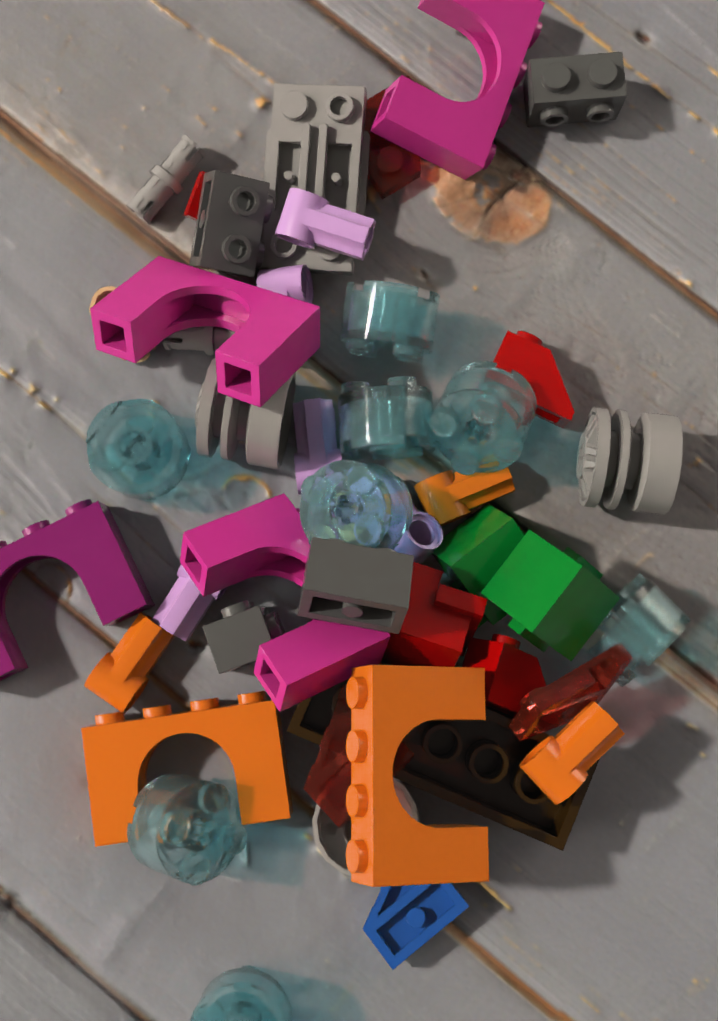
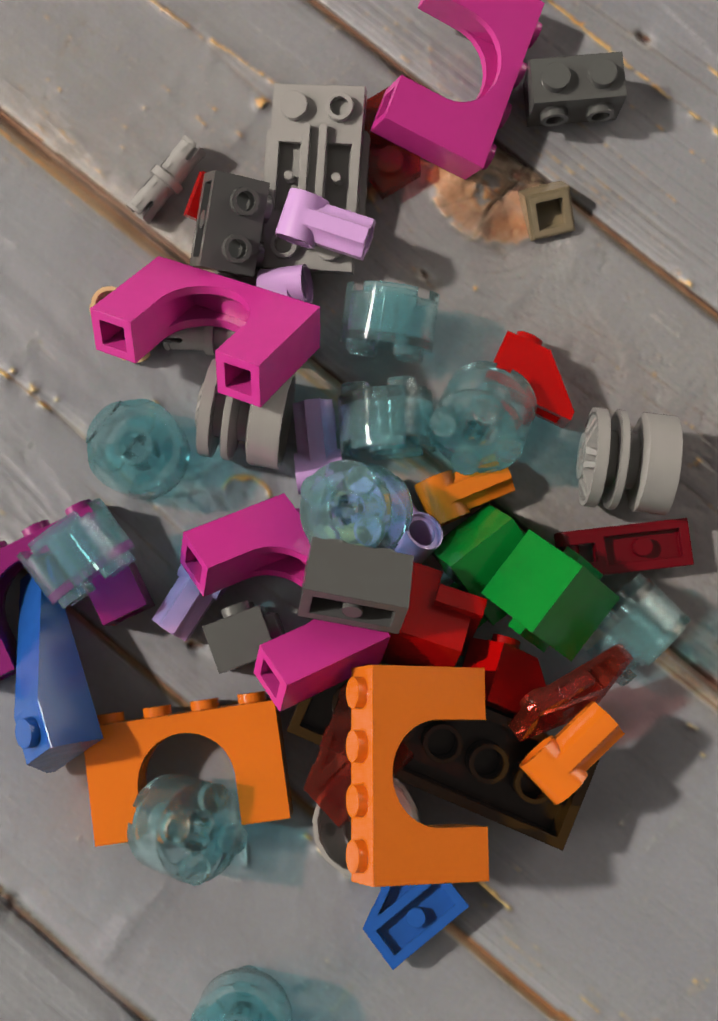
orange piece [84,612,175,714] -> none
none -> blue wedge [14,559,103,773]
none -> clear light blue brick [17,498,136,609]
none -> dark tan slope [518,181,575,241]
none -> dark red plate [554,518,694,576]

